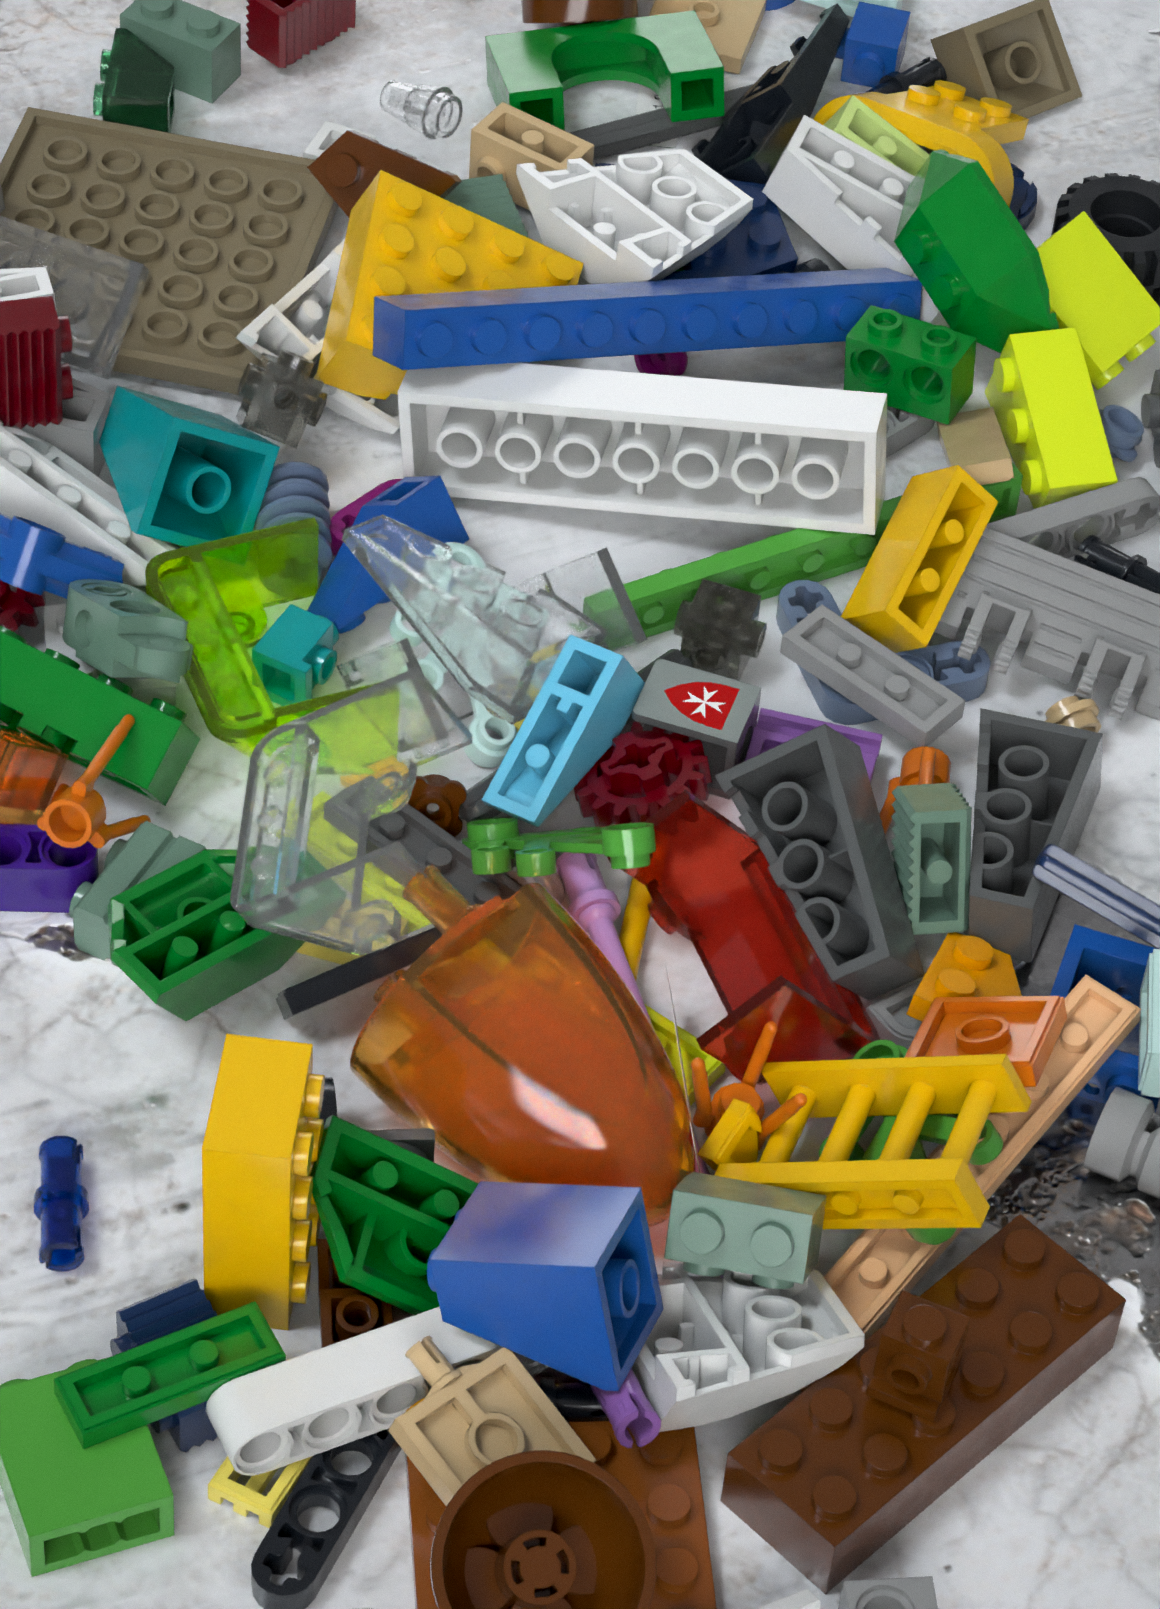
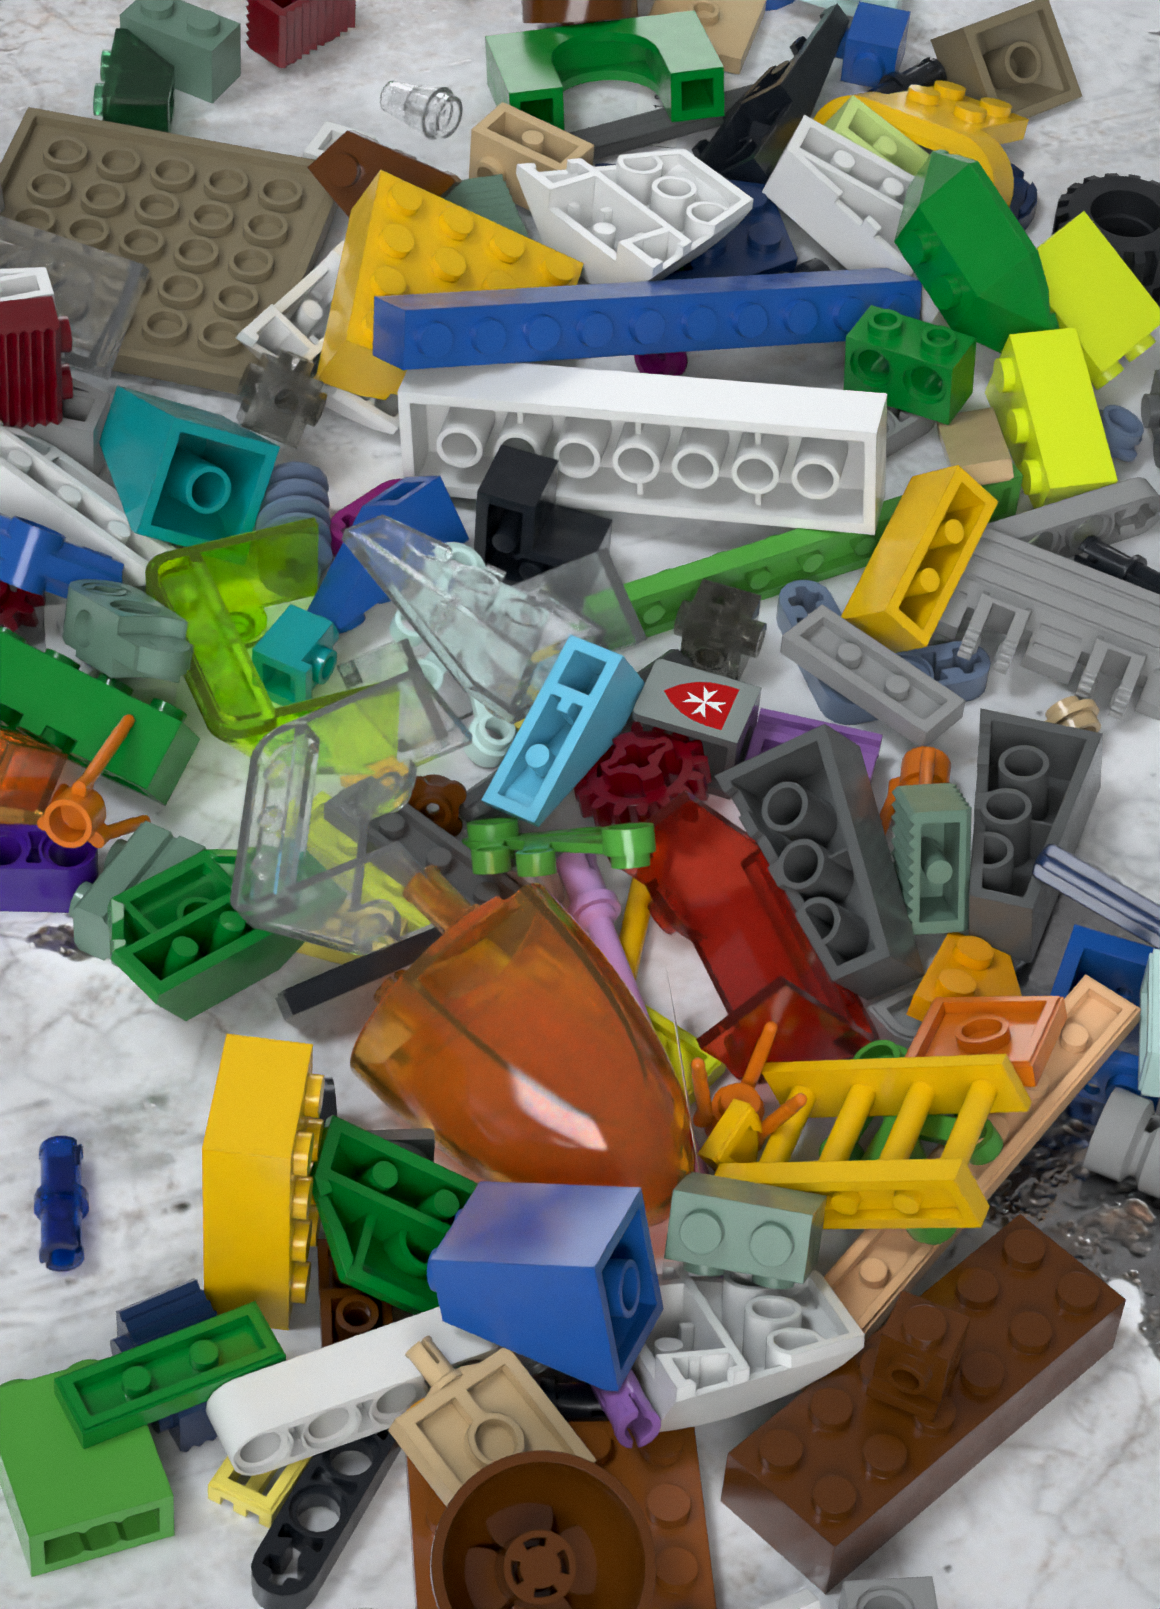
none -> black brick [474,445,613,610]

